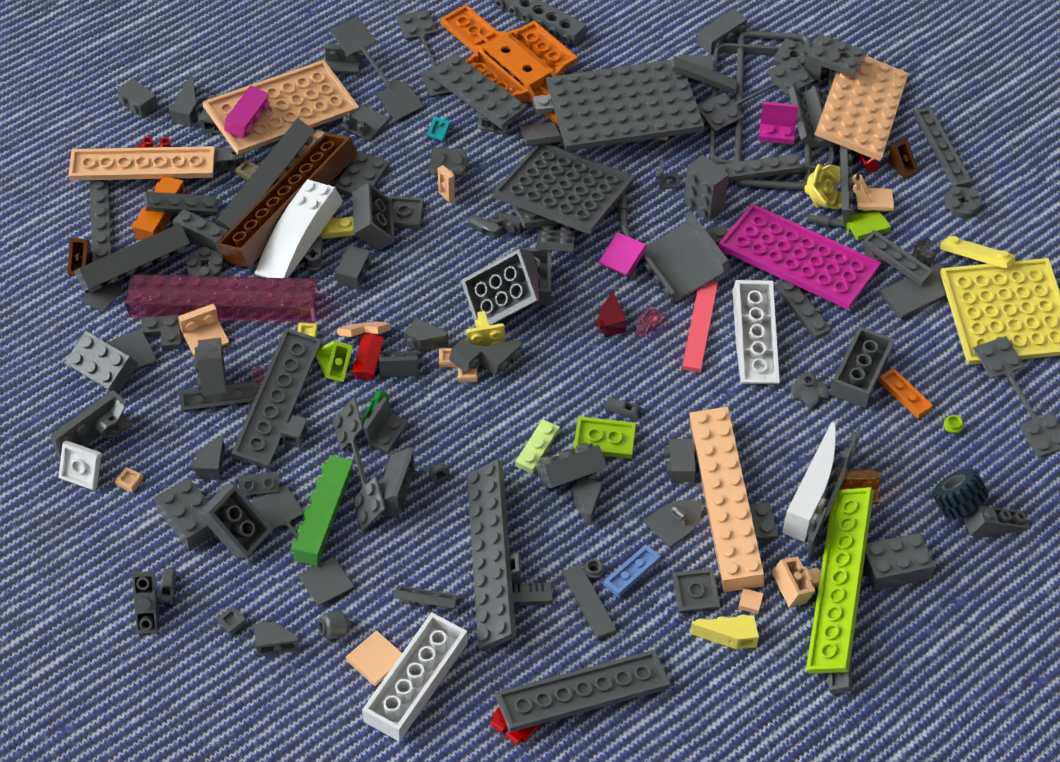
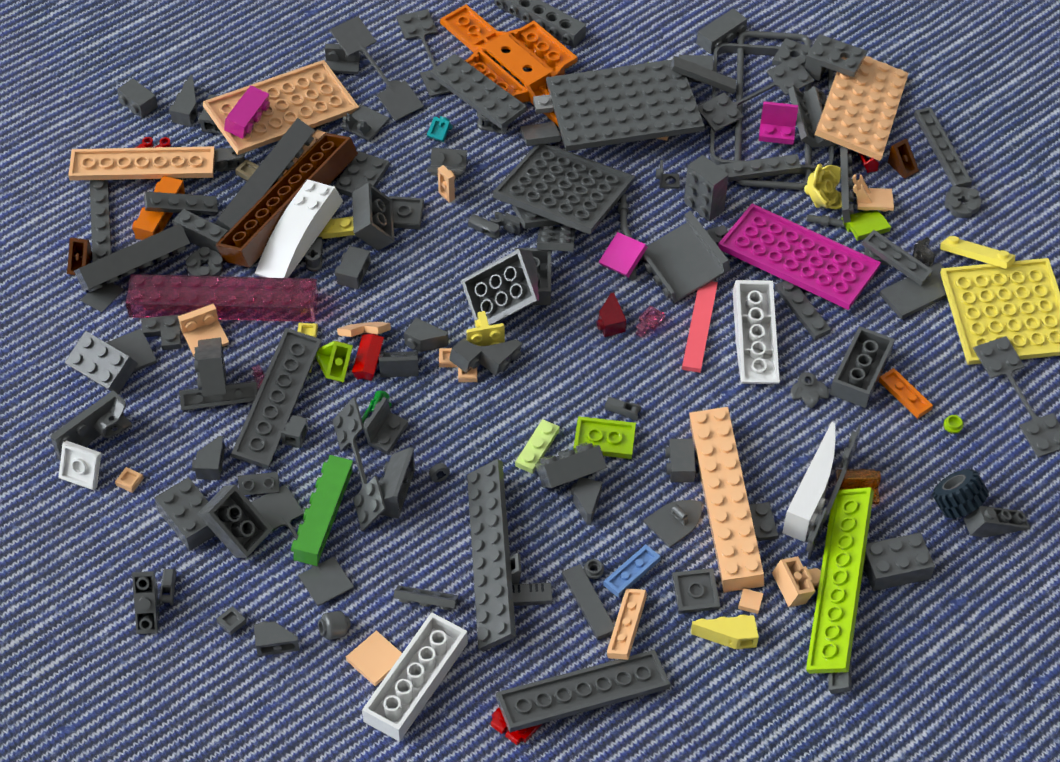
none -> light nougat plate [607,589,647,660]

